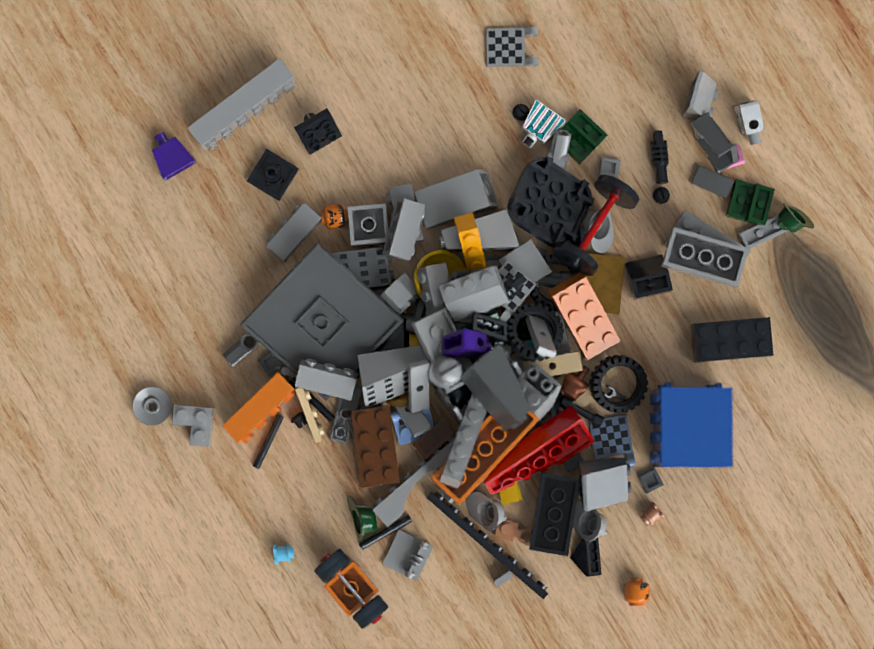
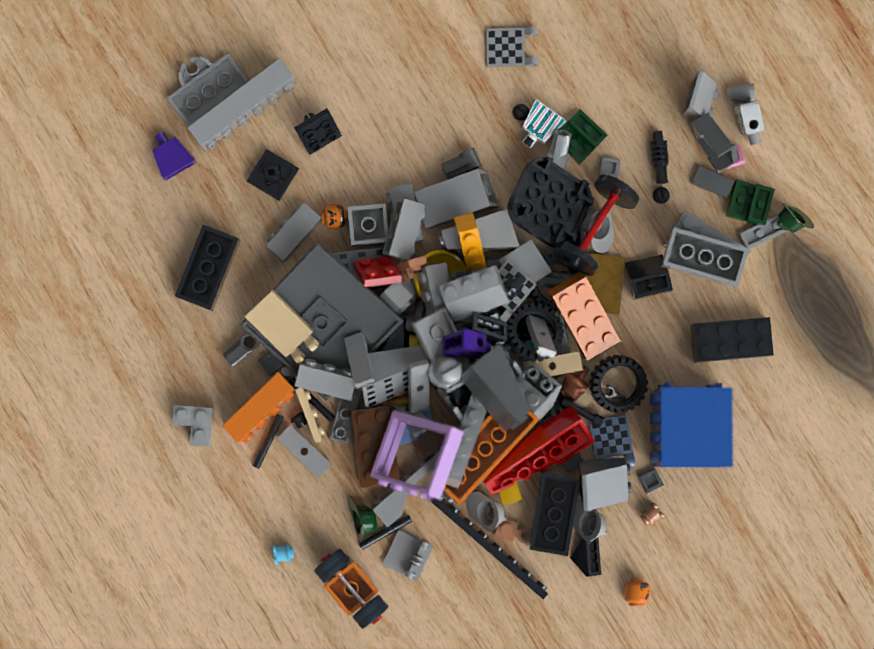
light grey dish [133,387,171,425] -> none
light grey tile [493,570,513,587] -> none
none -> light grey plate [167,53,249,127]
none -> black brick [175,225,240,312]
none -> tan tile [245,289,319,364]
none -> light grey tile [277,425,332,478]
none -> light grey tile [344,332,375,388]
none -> red plate [353,256,402,287]
none -> lavender window [370,410,464,501]
none -> nougat plate [396,256,427,281]
none -> dark grey piece [441,148,482,179]
none -> light grey cone [727,82,755,101]

